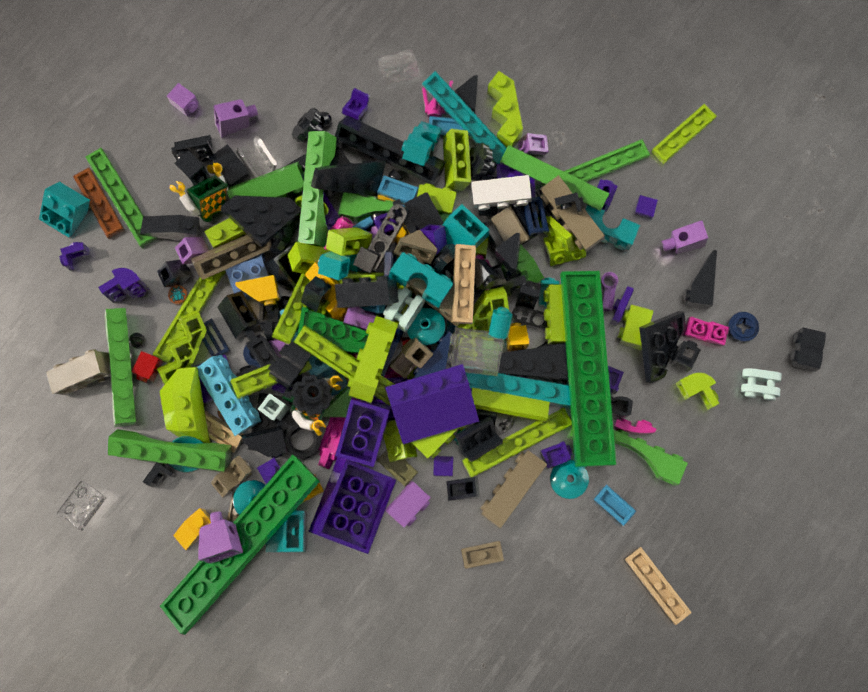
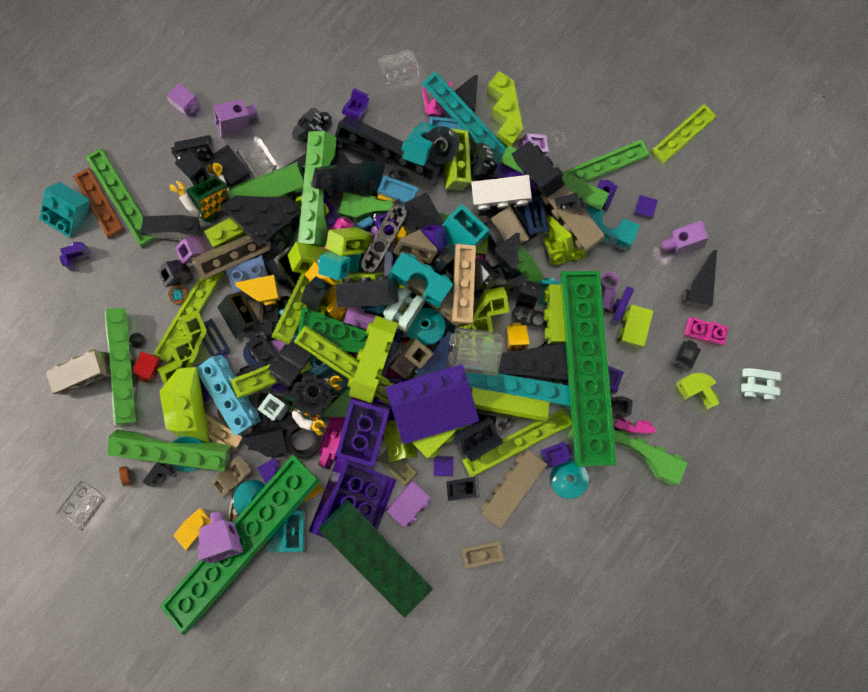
dark purple brick [98,268,150,303] -> none
black tile [353,247,380,273] -> none
lime brick [417,184,456,215] -> none
teal brick [489,307,512,339] -> none
dark azure tile [594,485,636,526] -> none
tan plate [624,547,692,625] -> none
black plate [639,311,686,383] -> none
dark blue gear [728,312,759,342] -> none
black brick [790,327,826,372] -> none
none -> dark orange tile [119,466,131,487]
none -> dark green brick [318,500,433,618]
none -> black dish [425,126,459,164]
none -> black brick [511,141,565,199]

